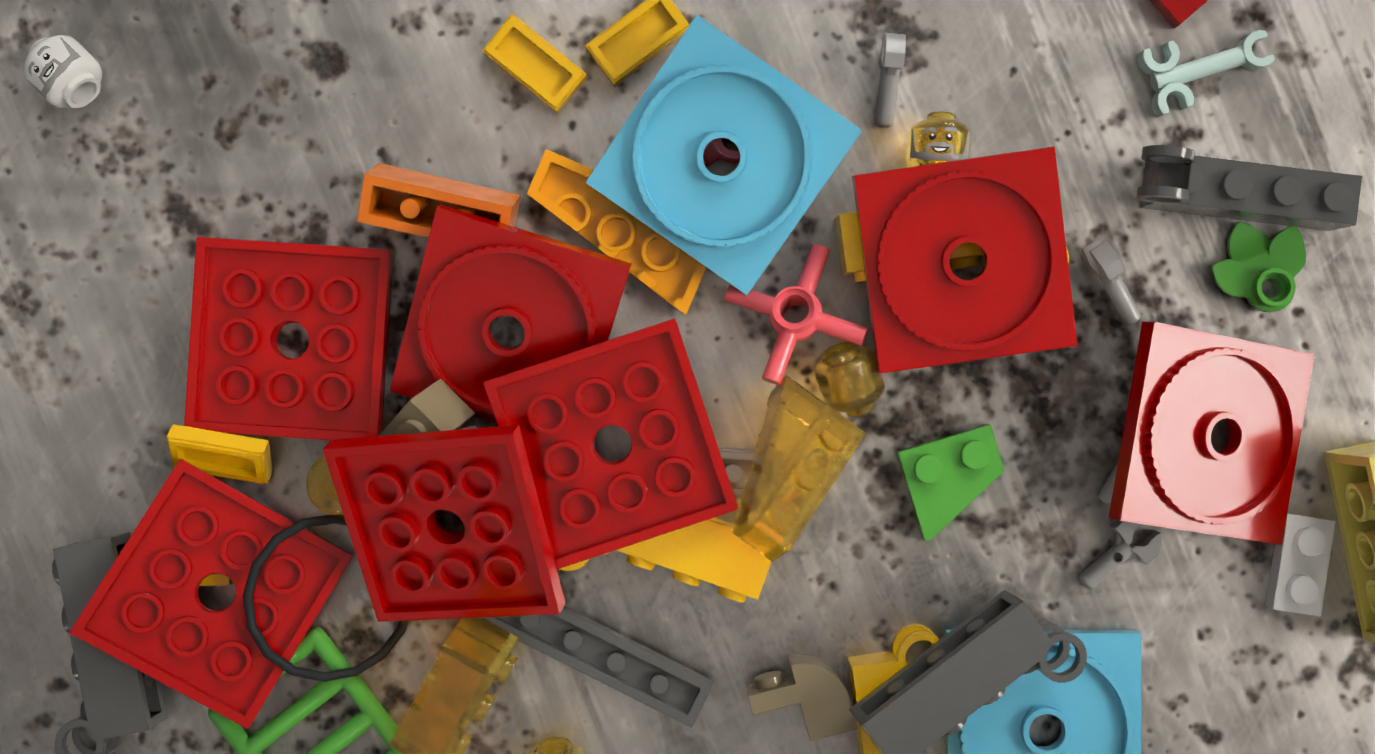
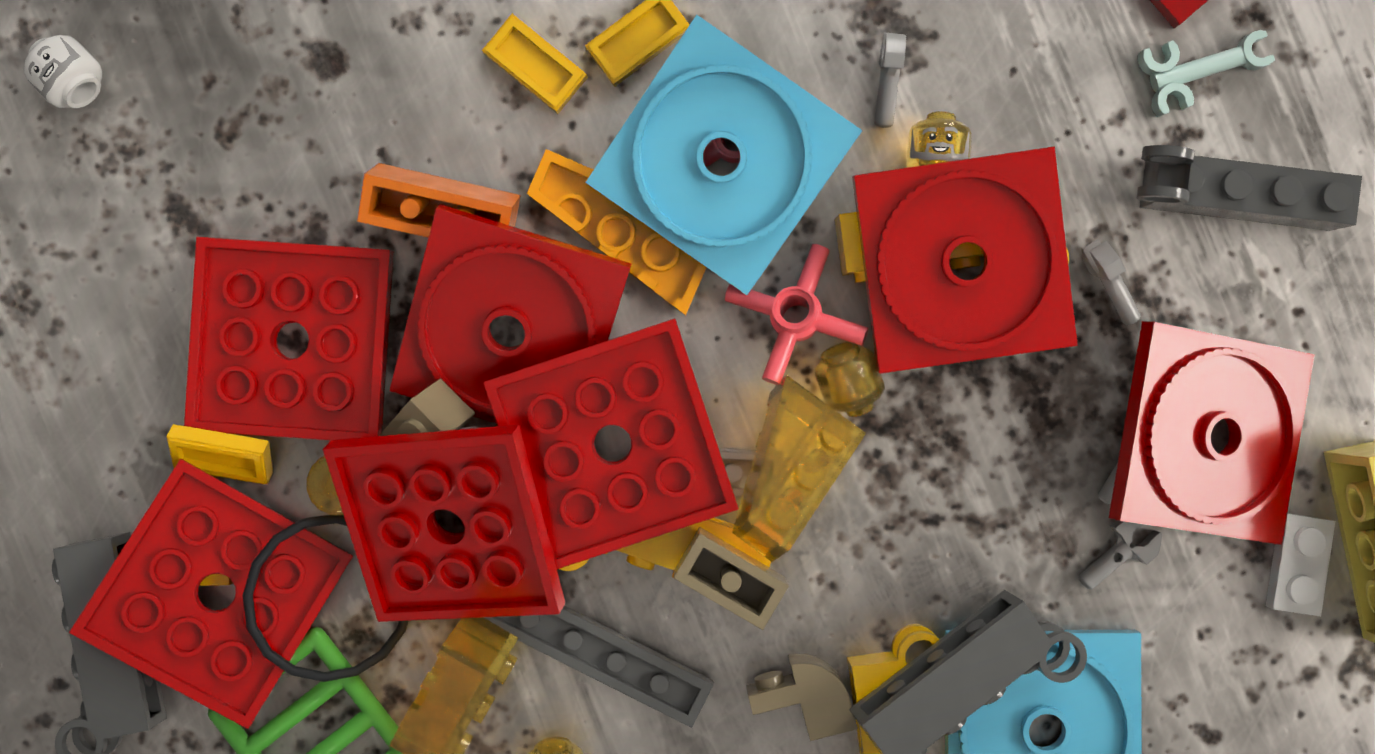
bright green wing [896,424,1005,541] -> none
bright green plate [1211,222,1306,312] -> none
none -> dark tan brick [674,527,789,630]

